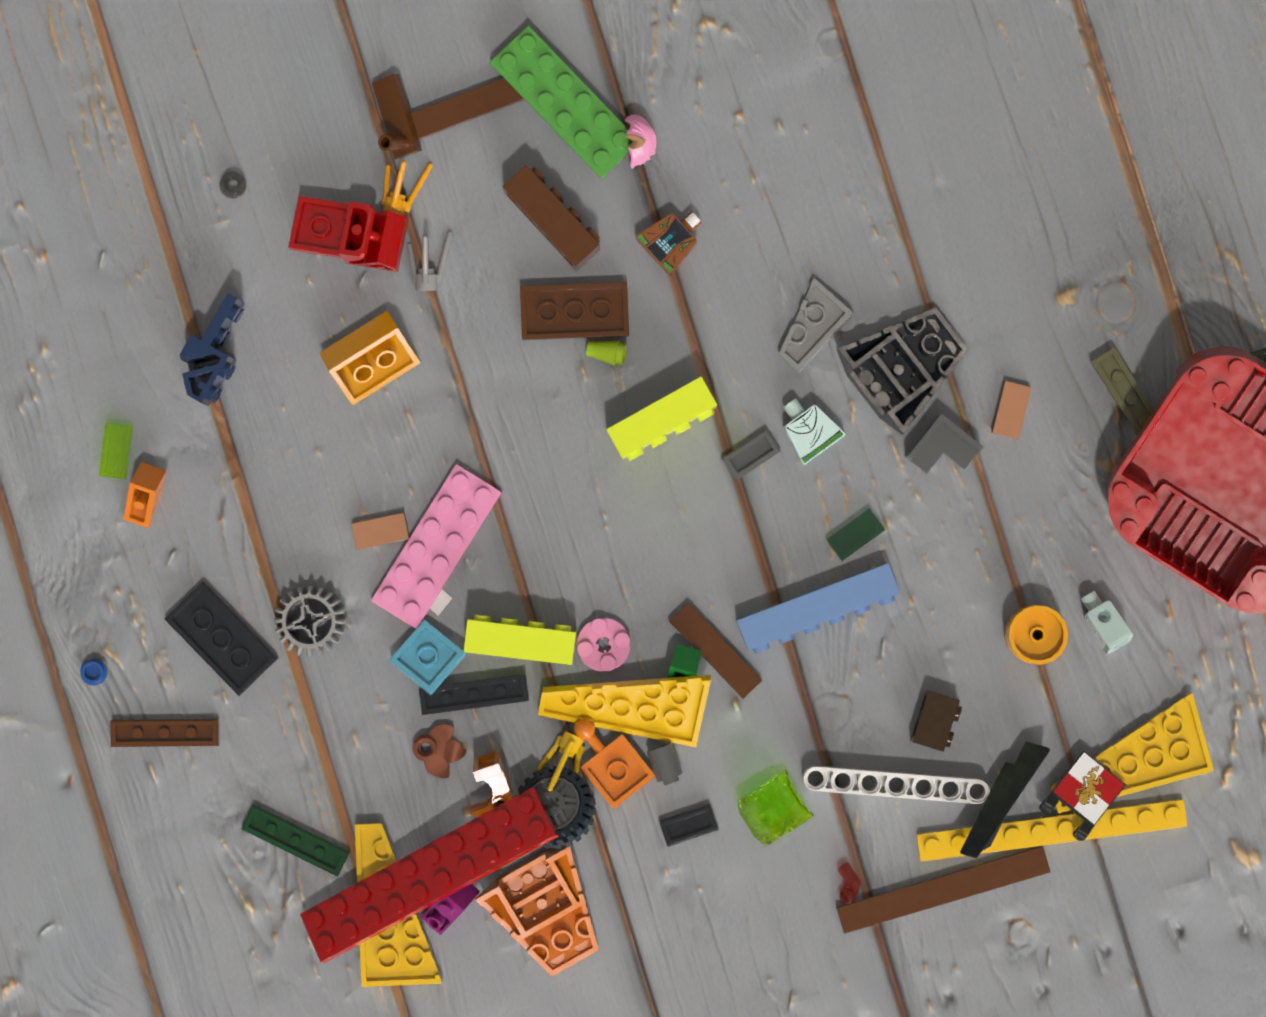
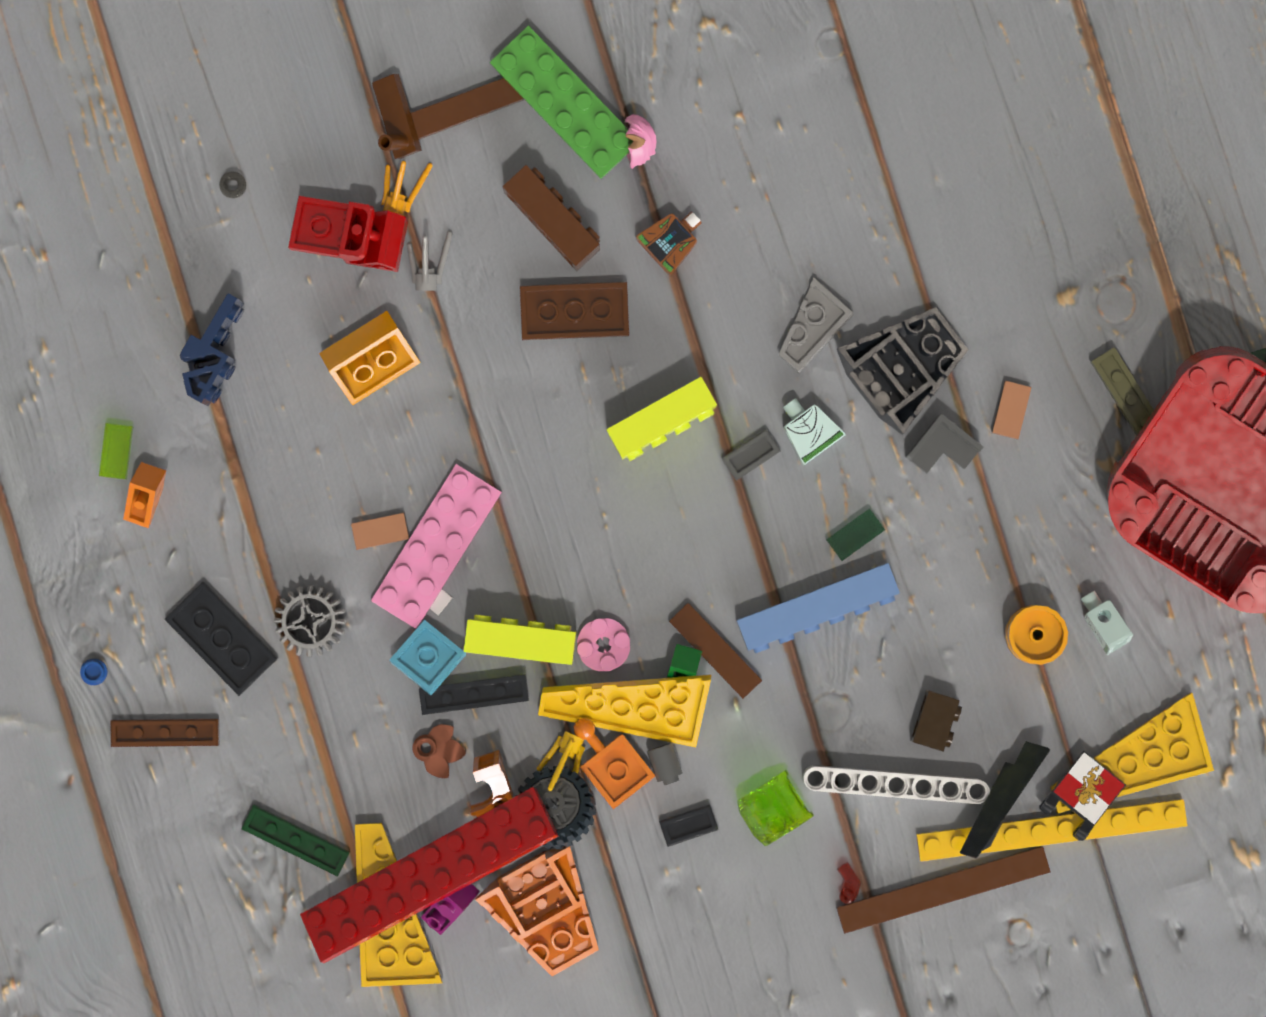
lime cone [586,340,627,367] -> none

